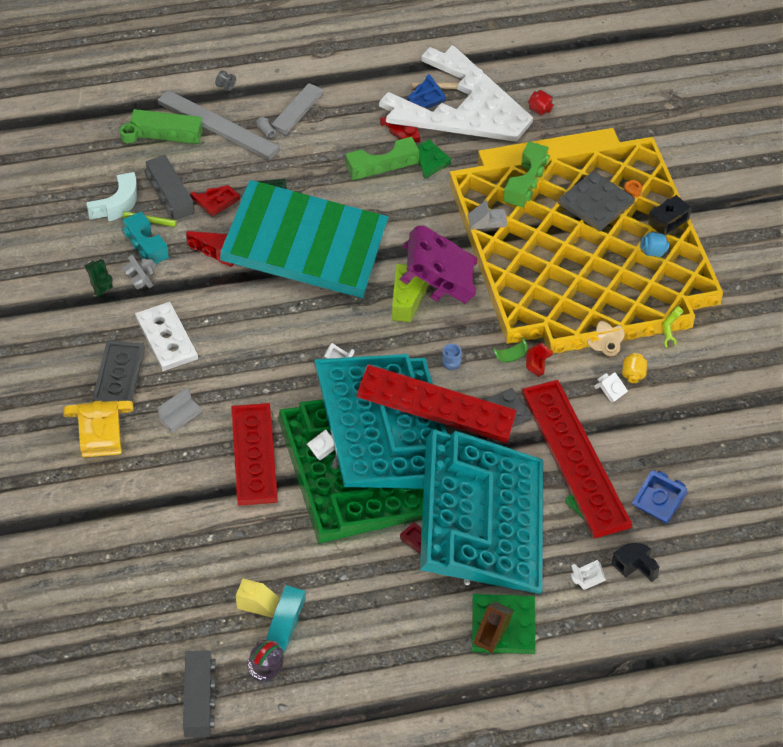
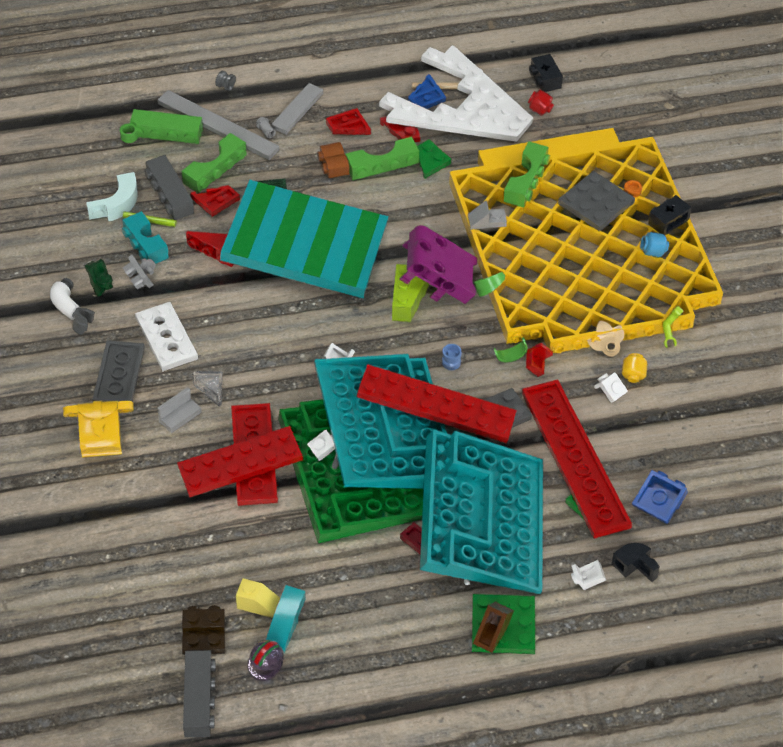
none -> piece [50,278,95,335]
none -> red plate [177,426,303,498]
none -> bright green arch [182,133,247,193]
none -> dark brown plate [182,605,225,655]
none -> clear slope [192,371,223,407]
none -> dark orange brick [317,142,349,178]
none -> red wing [326,108,371,135]
none -> bright green helmet [474,272,505,296]
none -> black brick [529,54,563,92]

